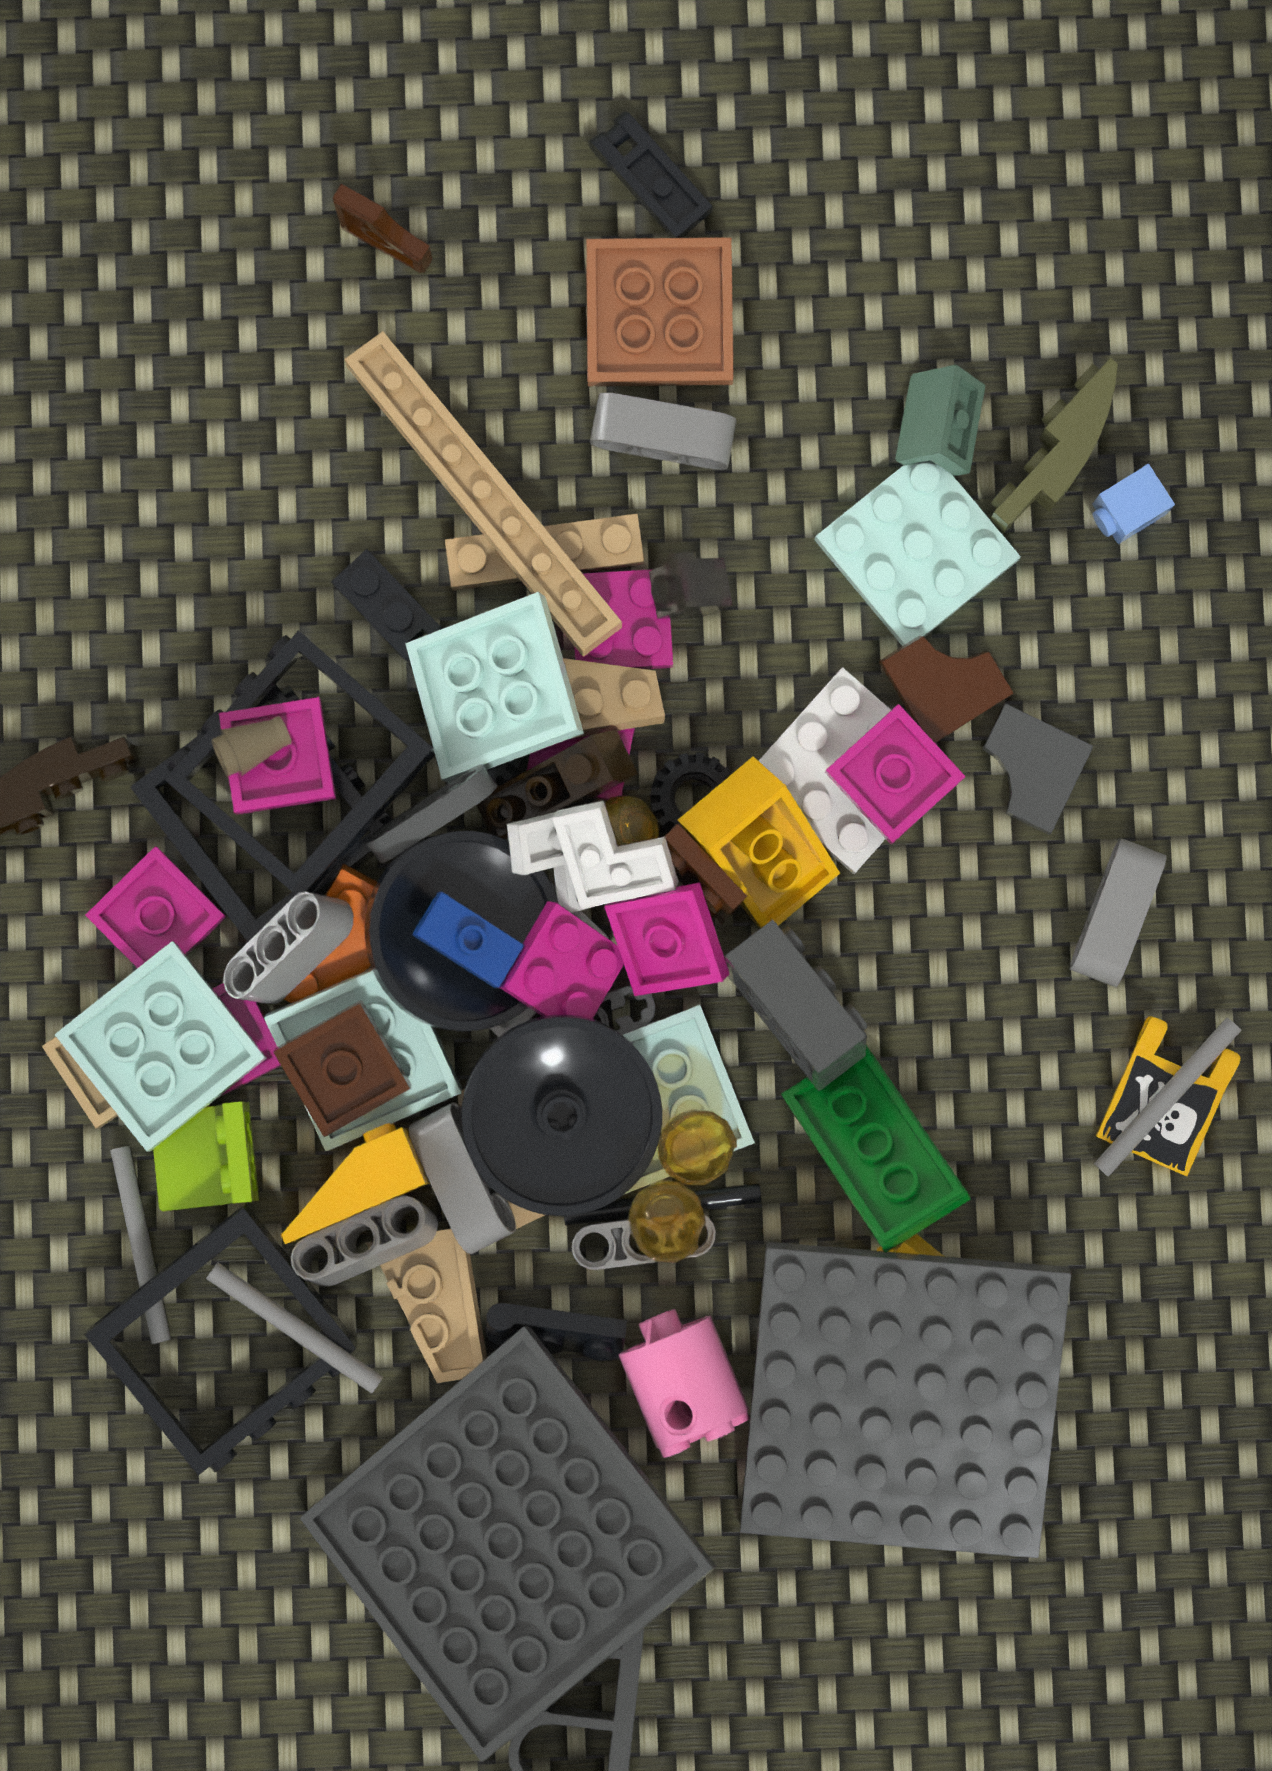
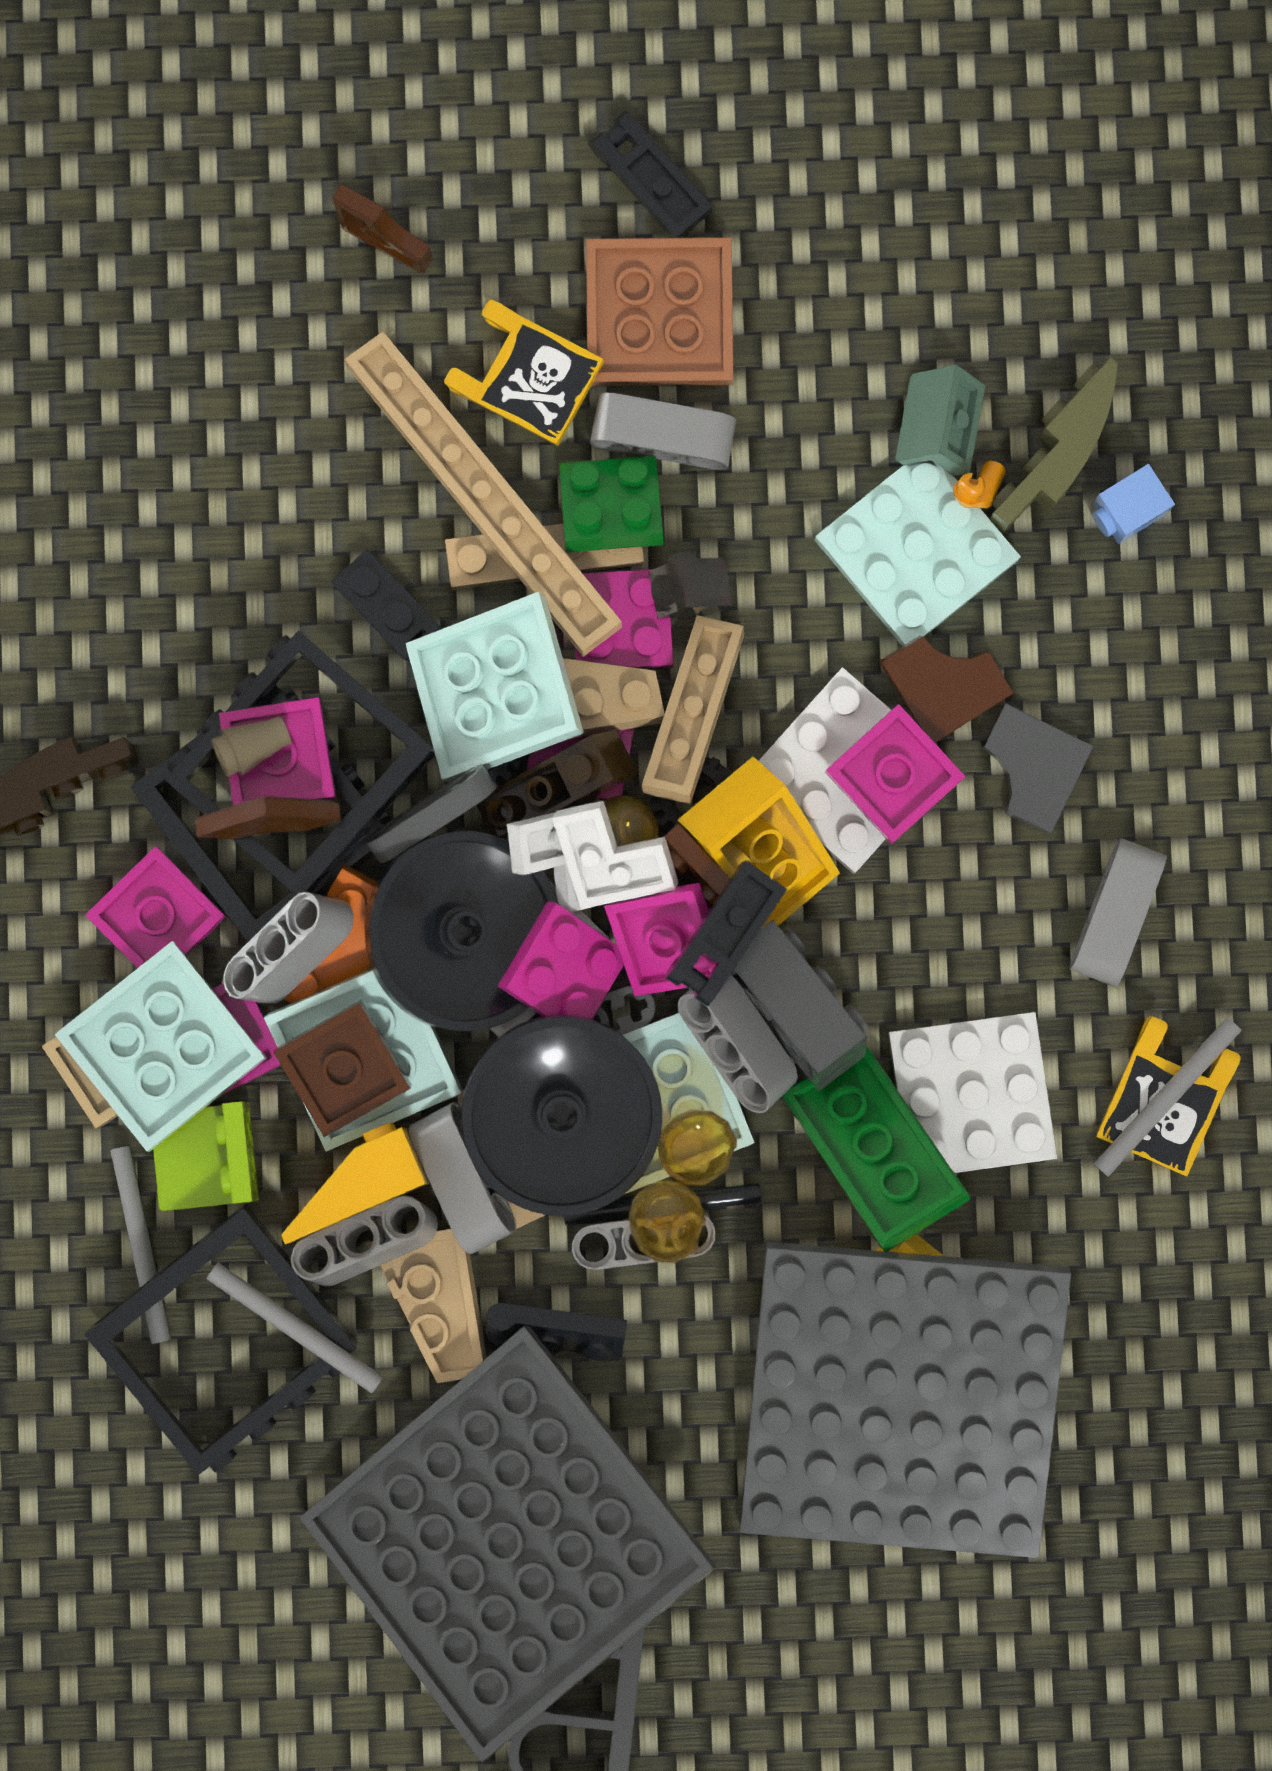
blue plate [412,892,524,988] -> none
bright pink cylinder [618,1309,750,1458] -> none
none -> reddish brown tile [195,796,340,839]
none -> flag [444,300,605,446]
none -> green plate [559,456,663,552]
none -> tan plate [642,615,744,805]
none -> black plate [665,860,787,1007]
none -> light grey beam [678,975,798,1113]
none -> white plate [888,1012,1057,1173]
none -> light orange arm [953,461,1006,508]

